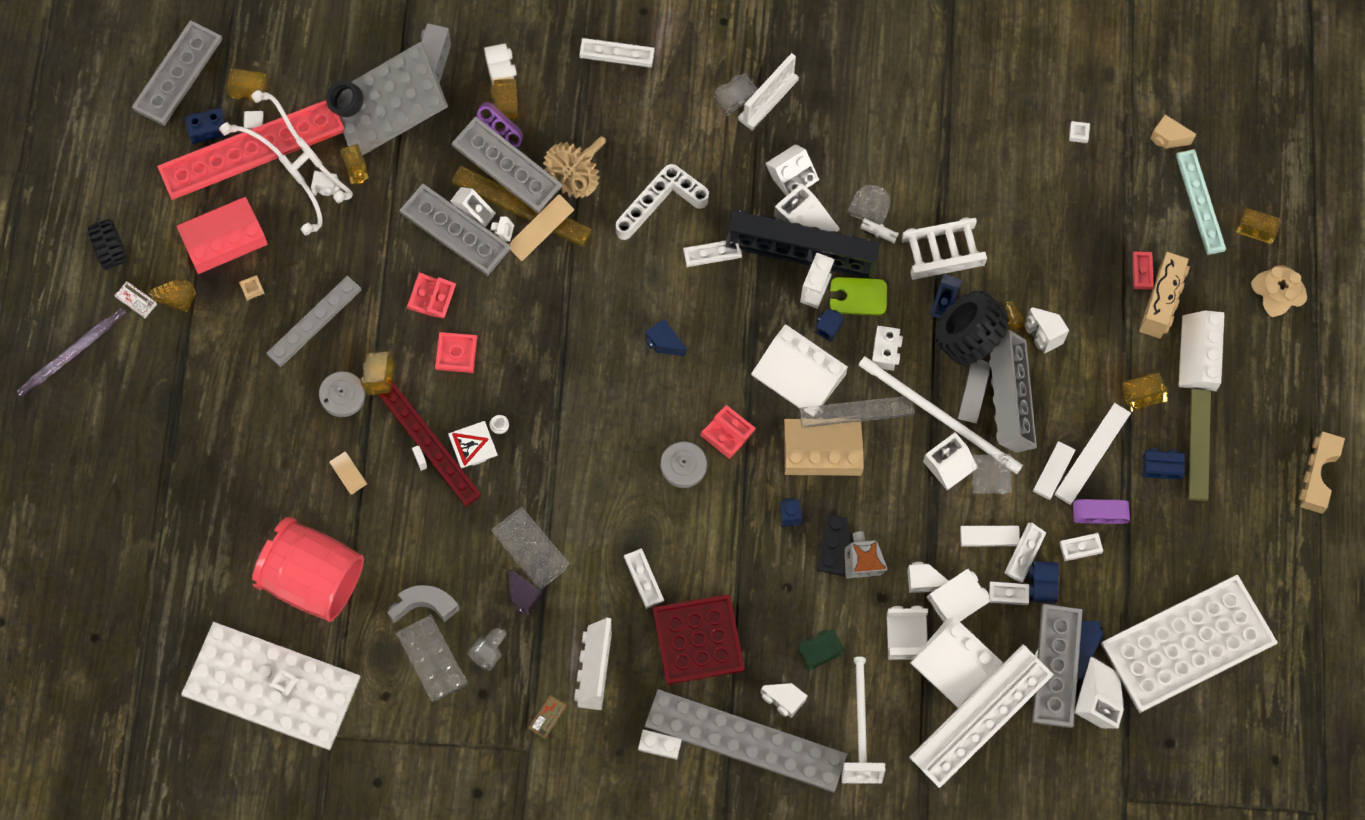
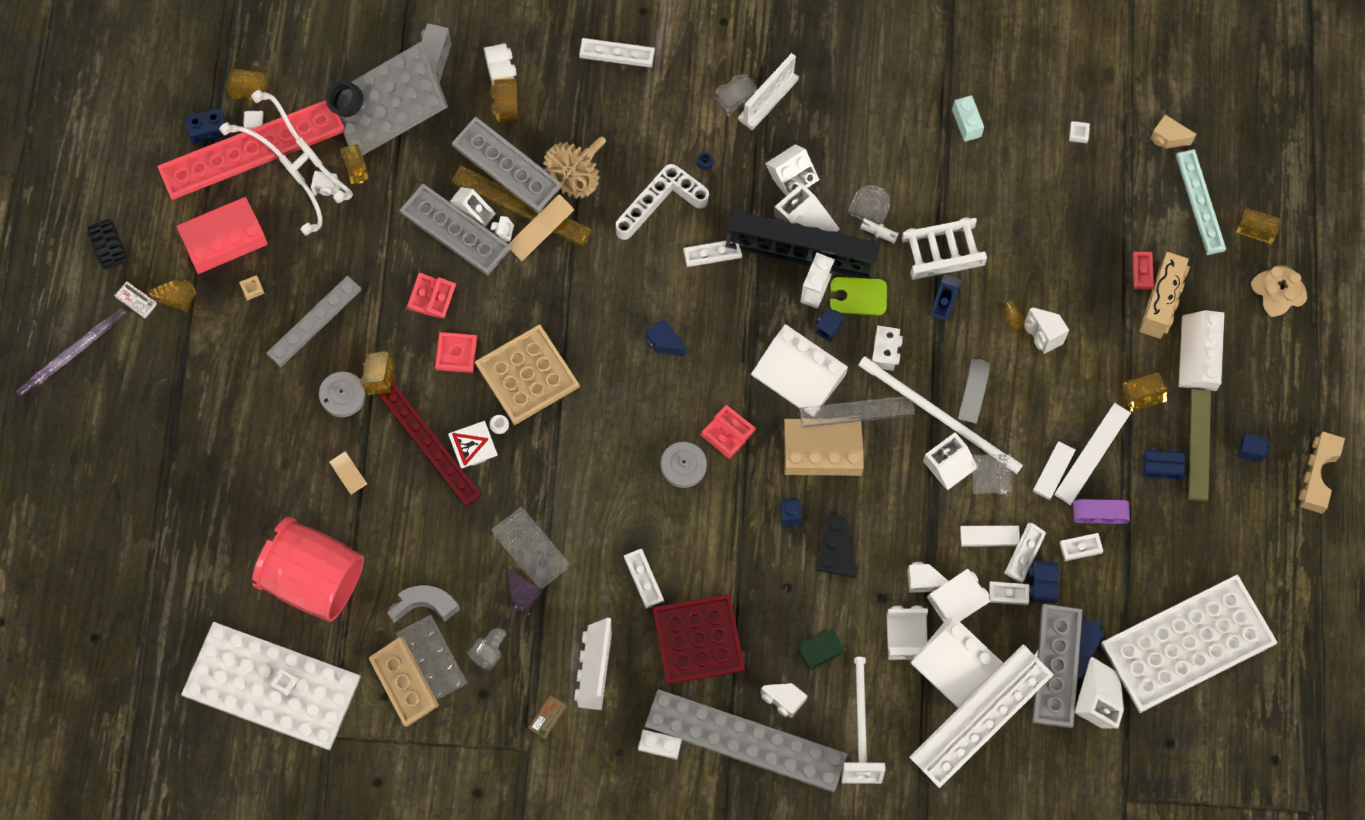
light grey plate [132,20,222,126] -> none
white tile [412,446,427,471] -> none
medium lavender beam [477,102,523,148] -> none
torso [845,531,887,579] -> none
black tyre [935,291,1009,365] -> none
light grey brick [989,330,1037,453] -> none
none -> tan plate [369,637,439,727]
none -> tan plate [475,324,580,425]
none -> dark blue plate [696,152,714,170]
none -> light aqua brick [952,95,984,142]
none -> dark blue brick [1238,433,1270,462]

